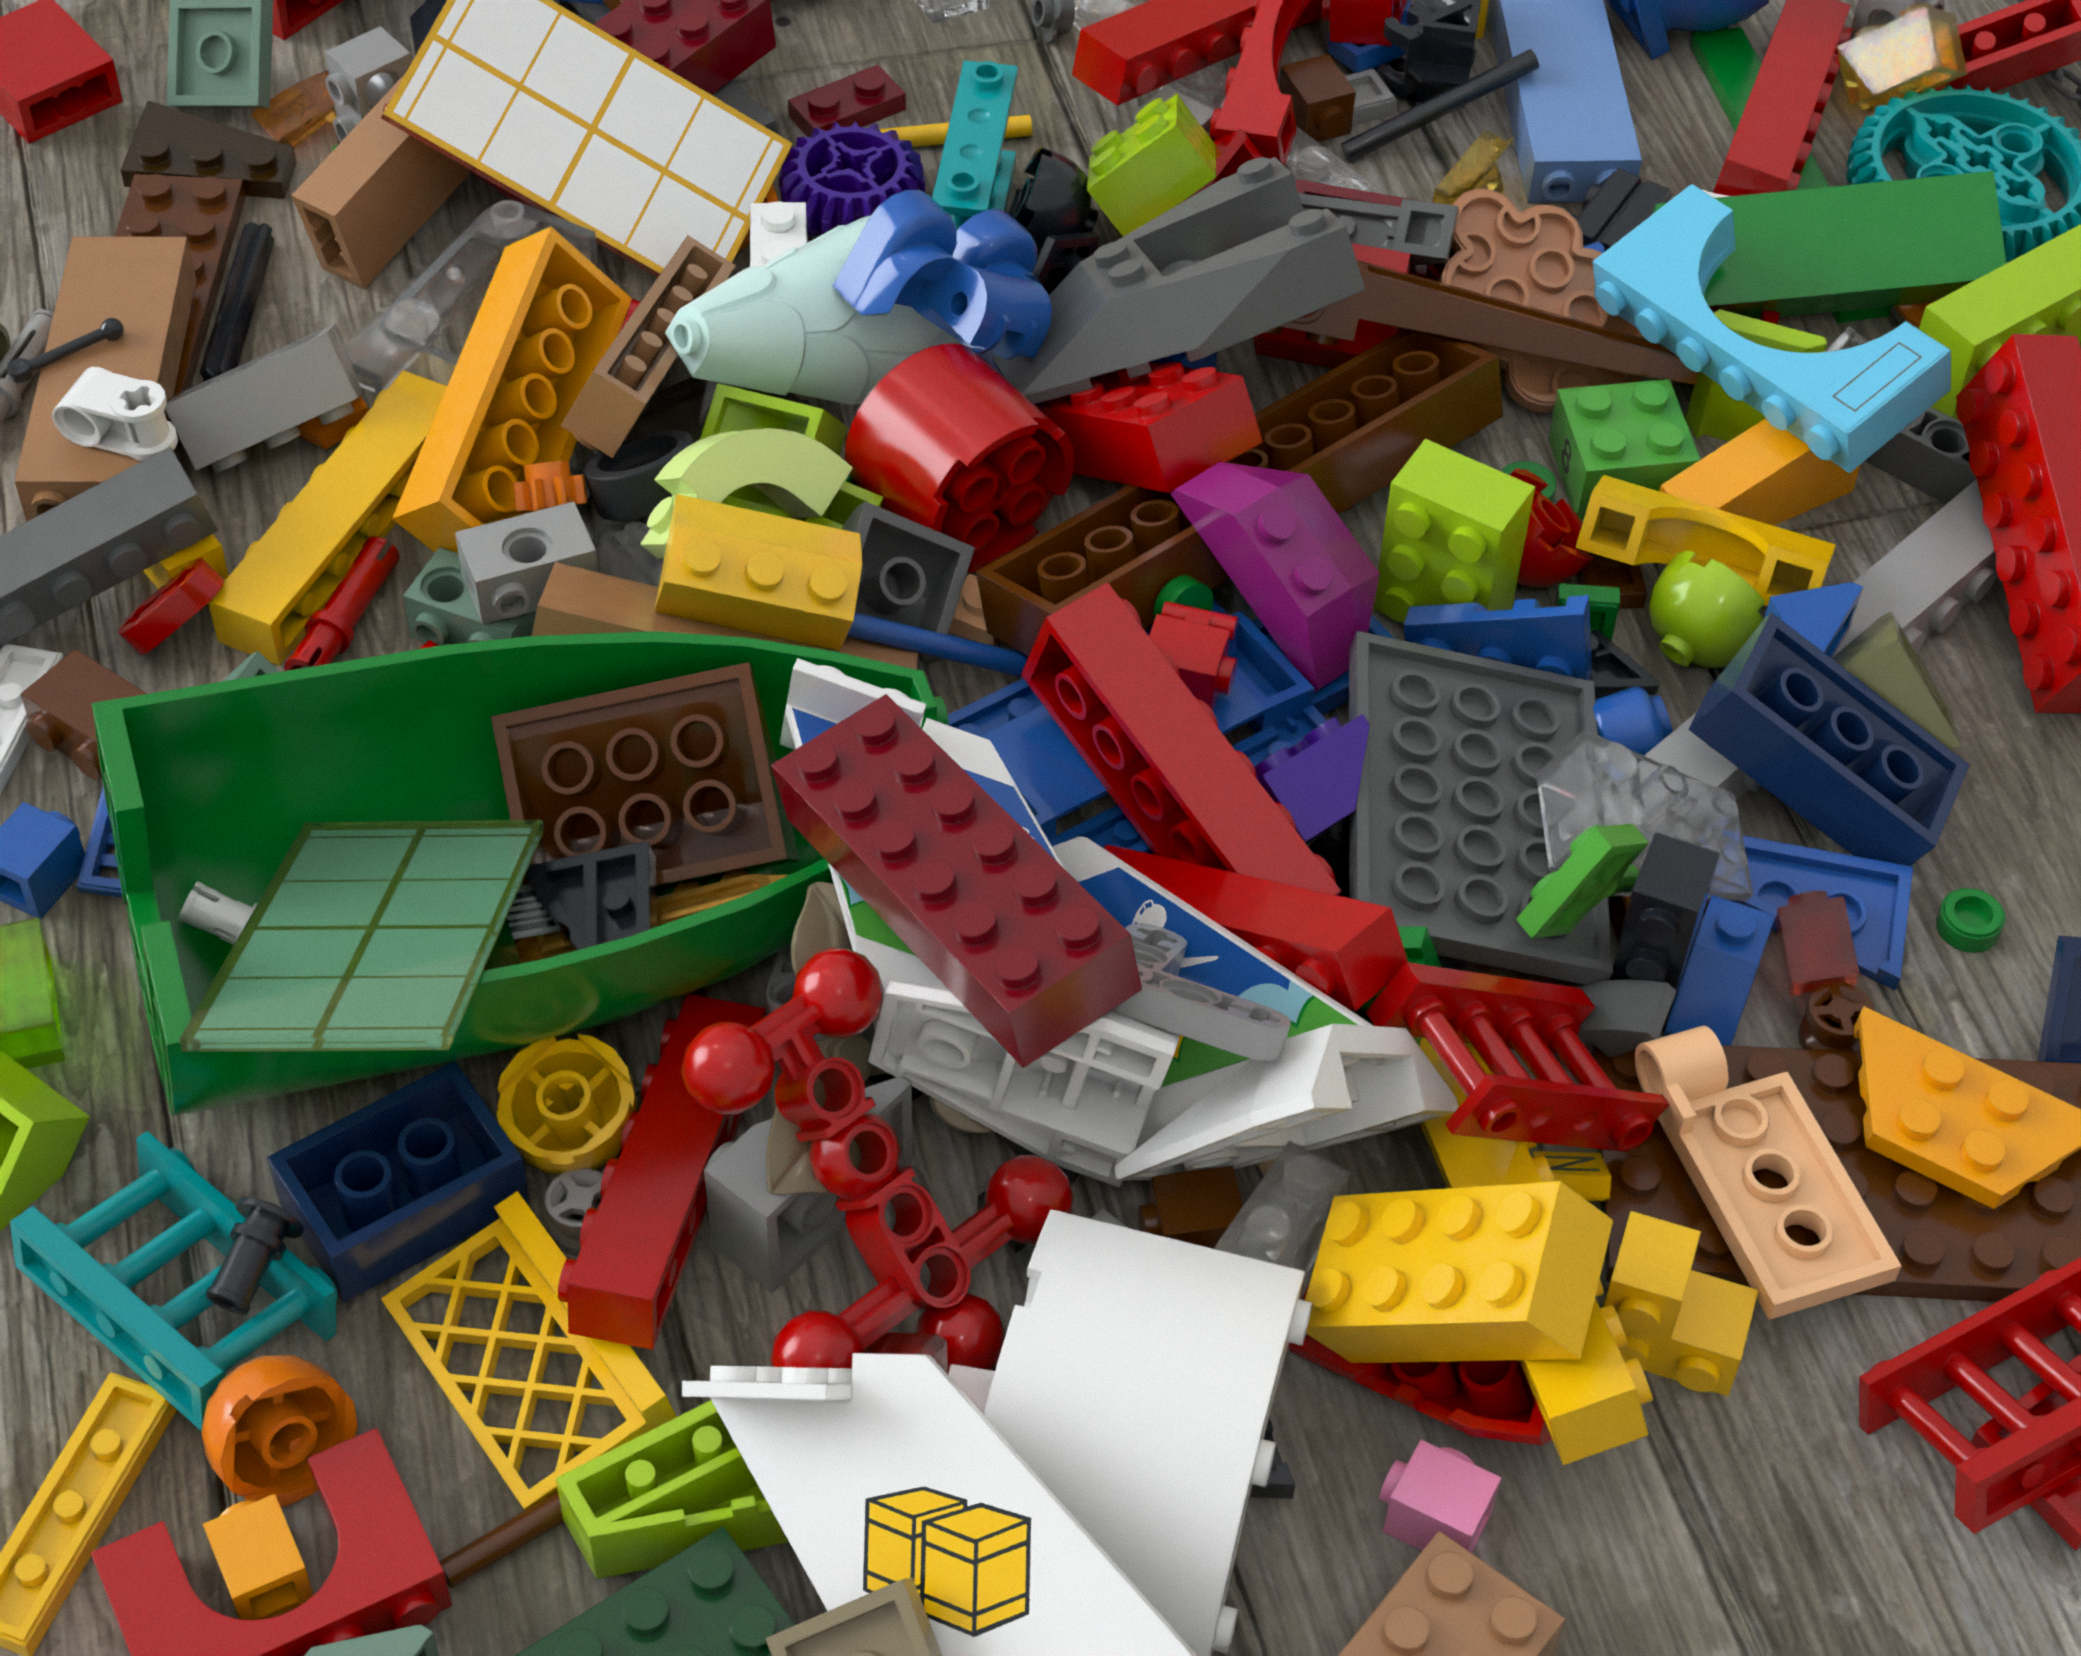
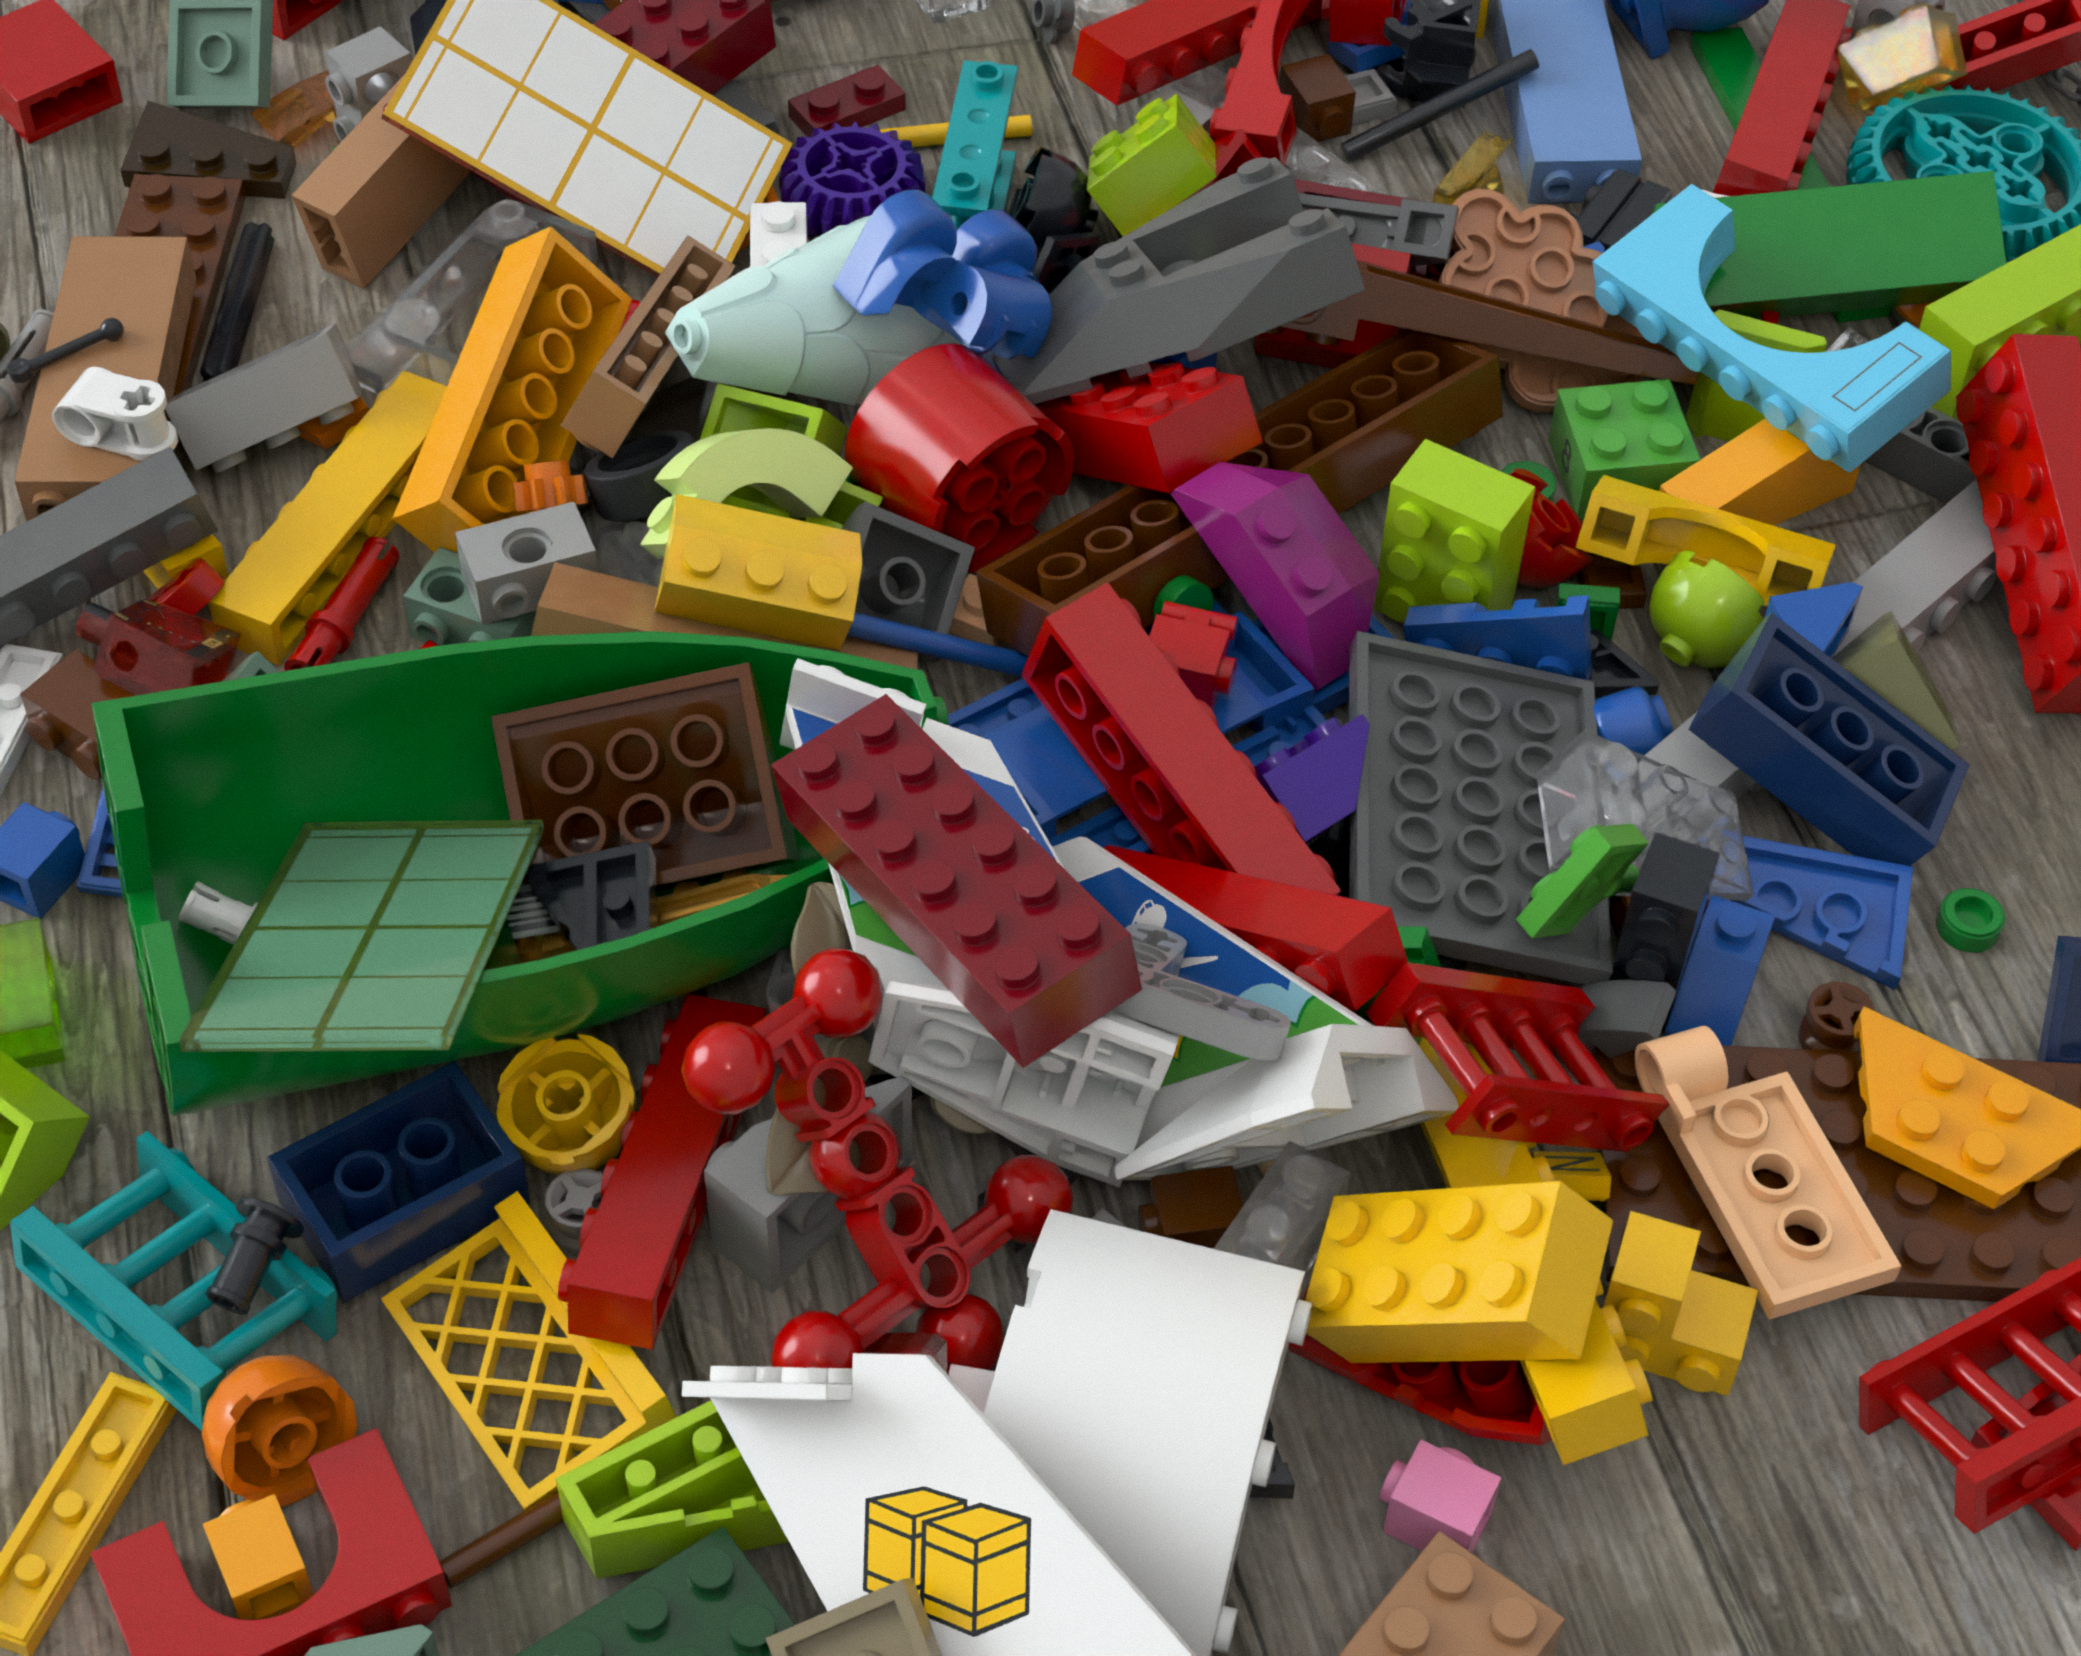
clear red brick [1776,891,1859,996] -> none
none -> clear red torso [76,599,241,695]

